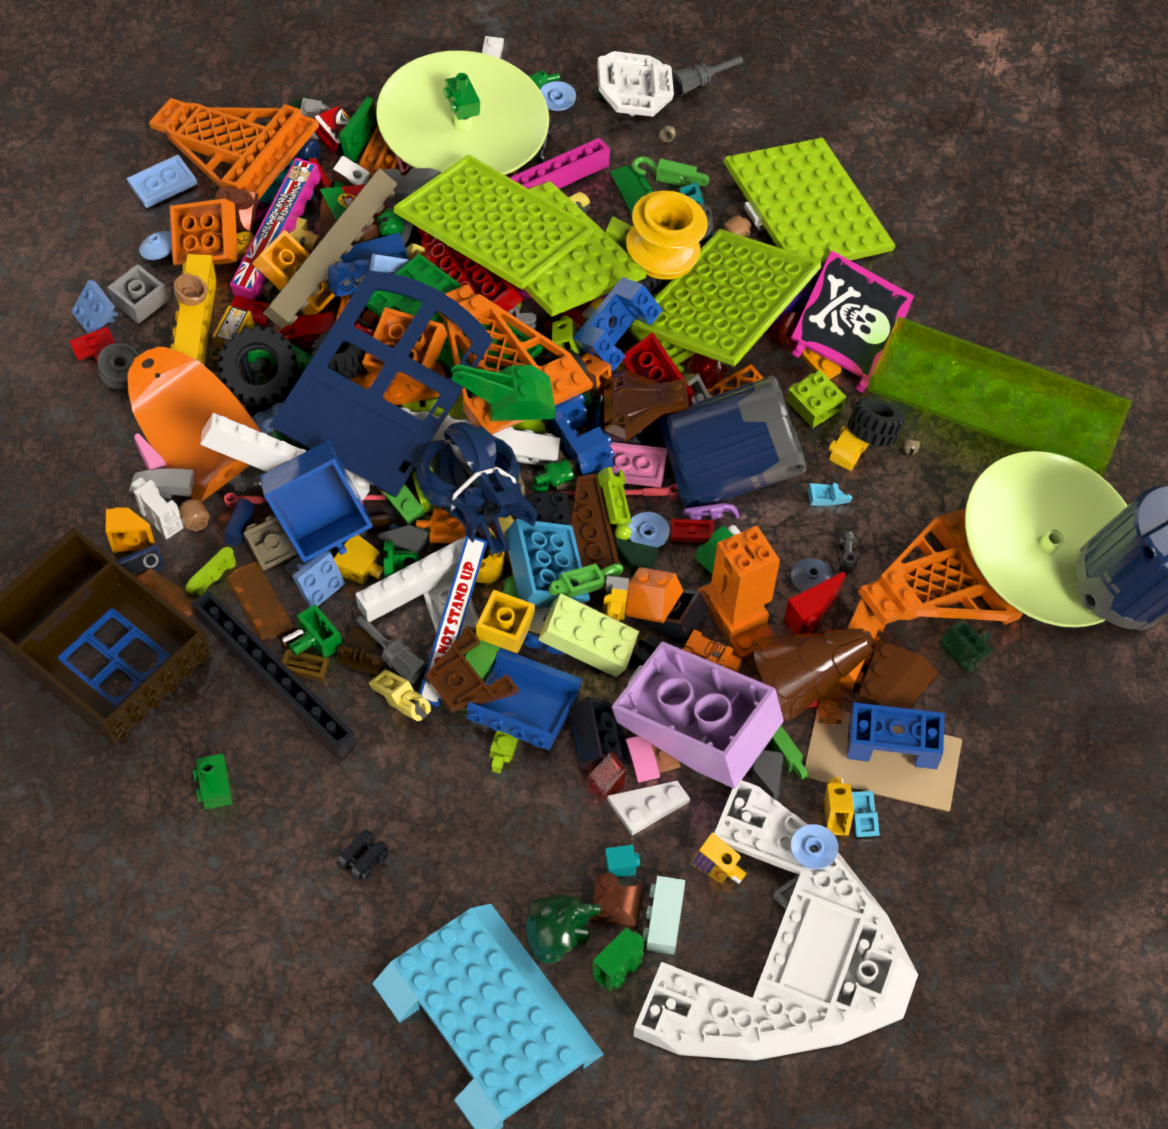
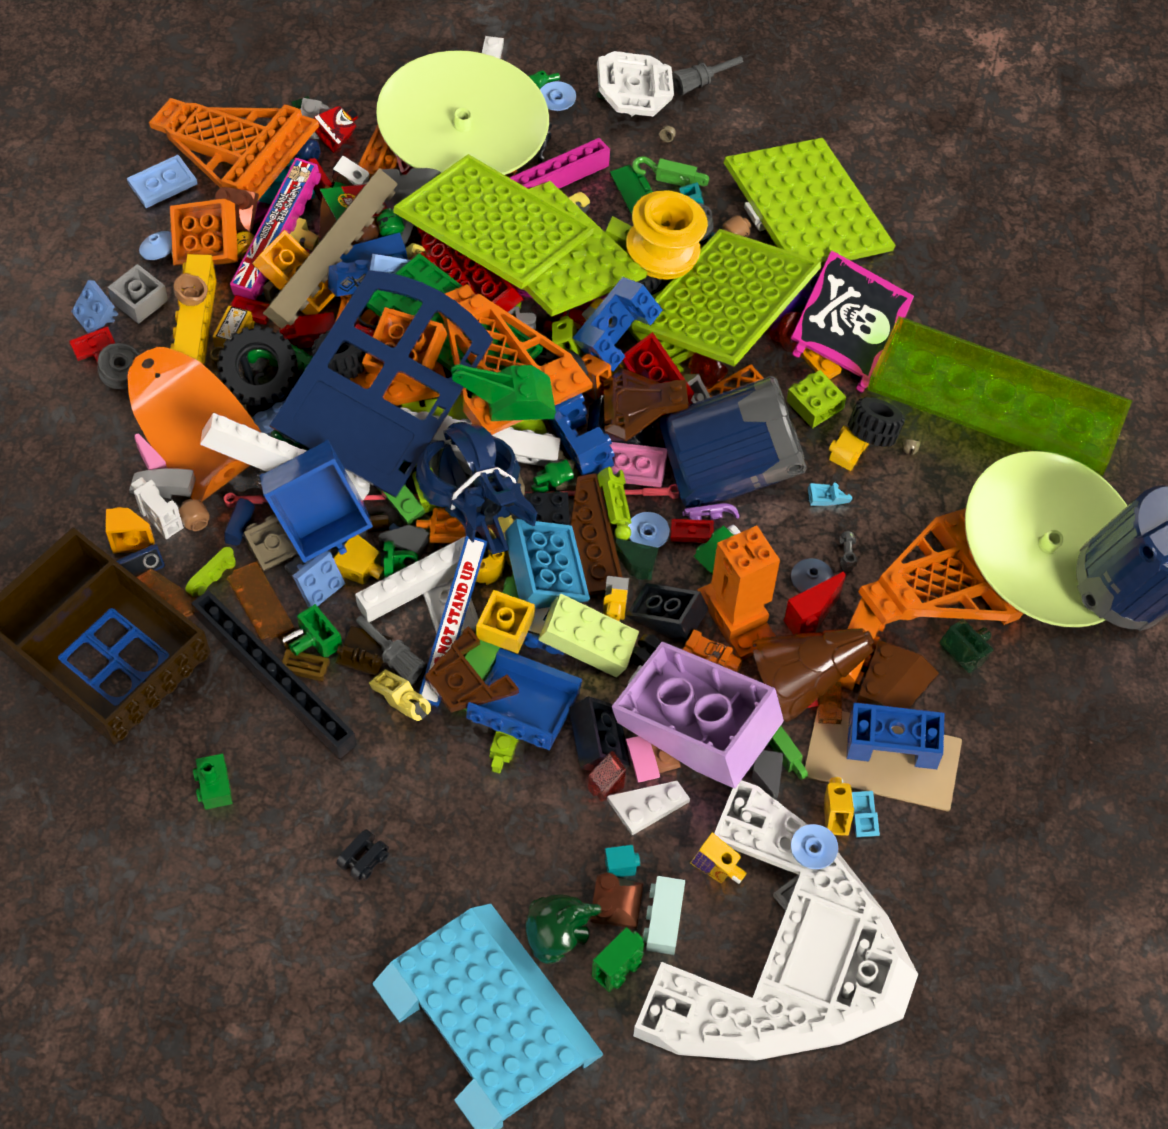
green plate [339,97,378,163] -> none
green brick [443,73,481,120] -> none
bright green piece [549,563,623,598] -> none
dark green plate [582,391,597,410] -> none
orange slope [626,567,683,623] -> none

